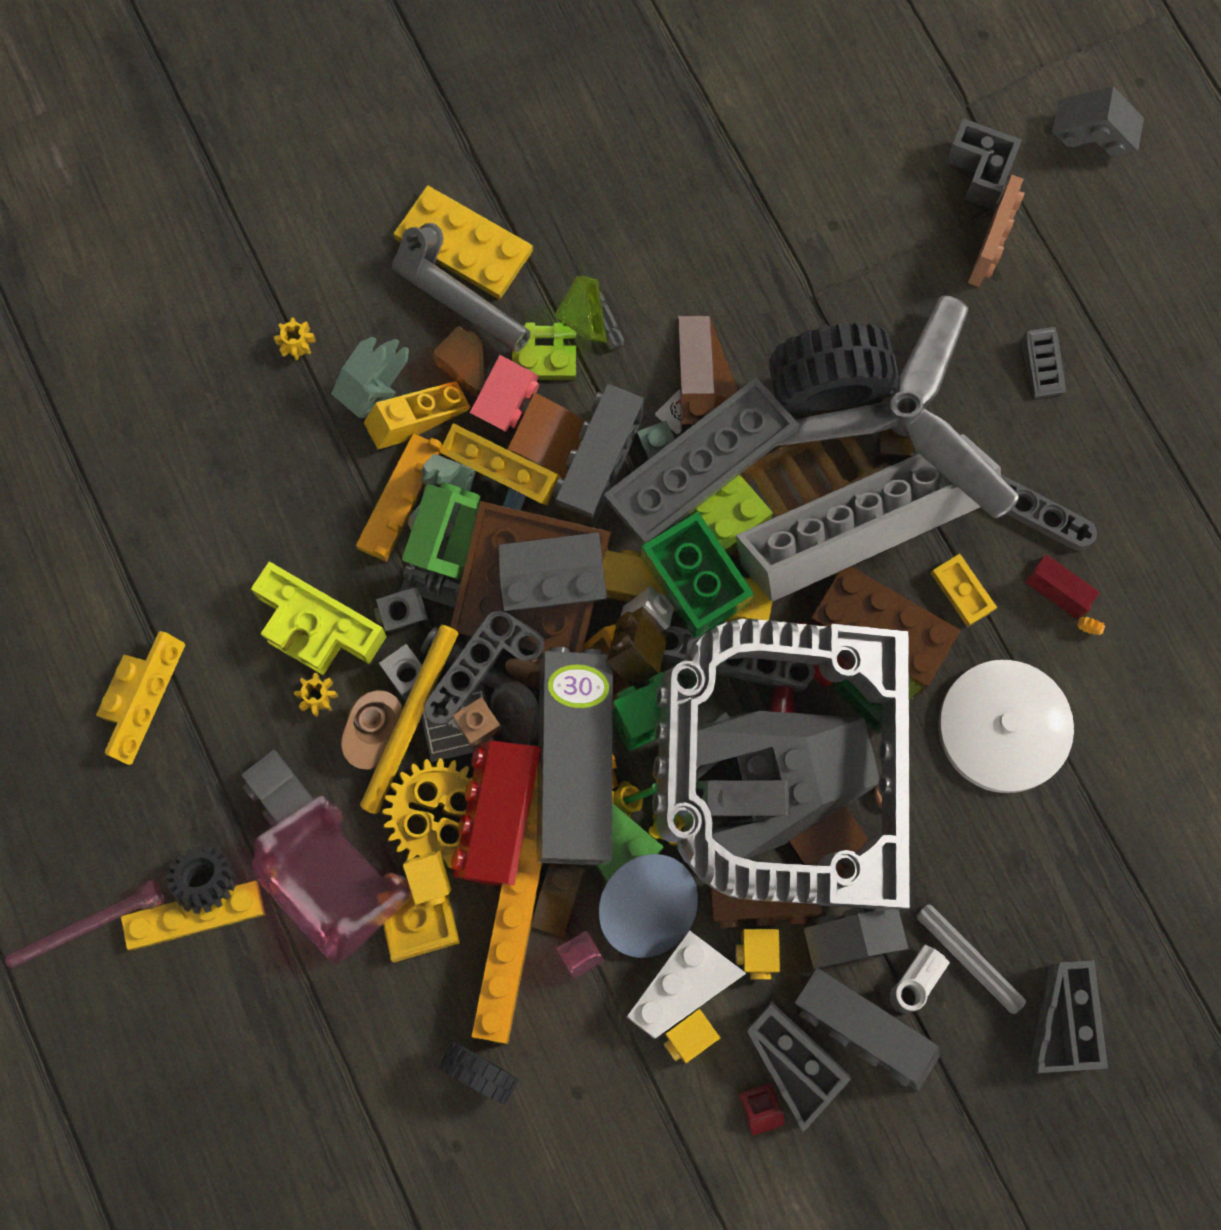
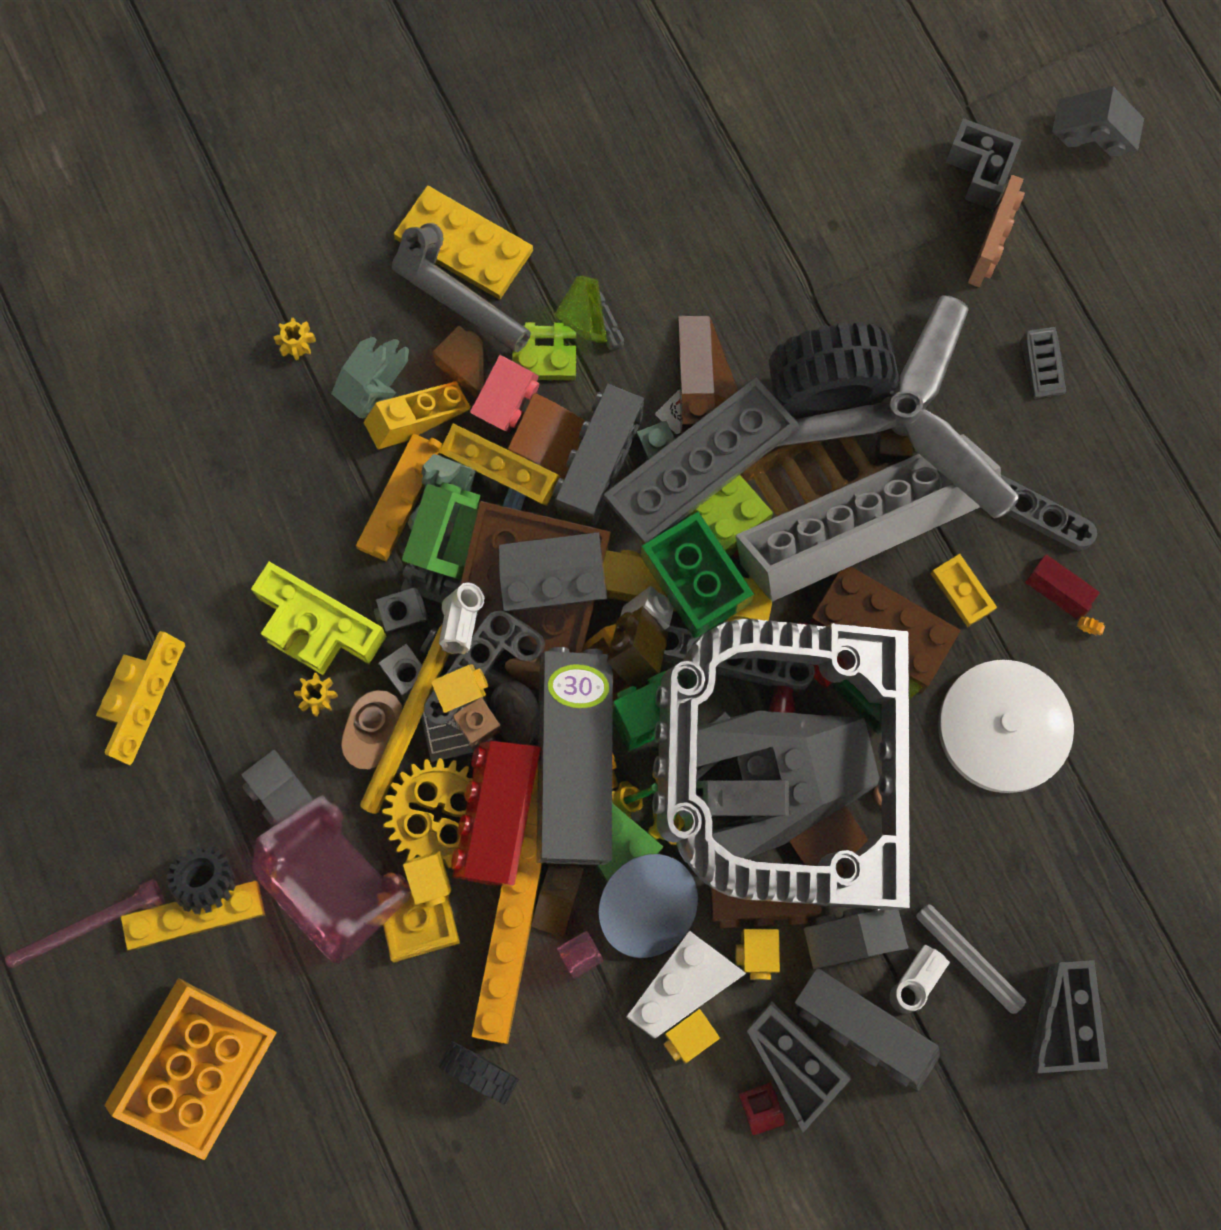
none -> light orange slope [104,978,277,1160]
none -> yellow brick [431,664,488,713]
none -> white piece [439,583,484,654]

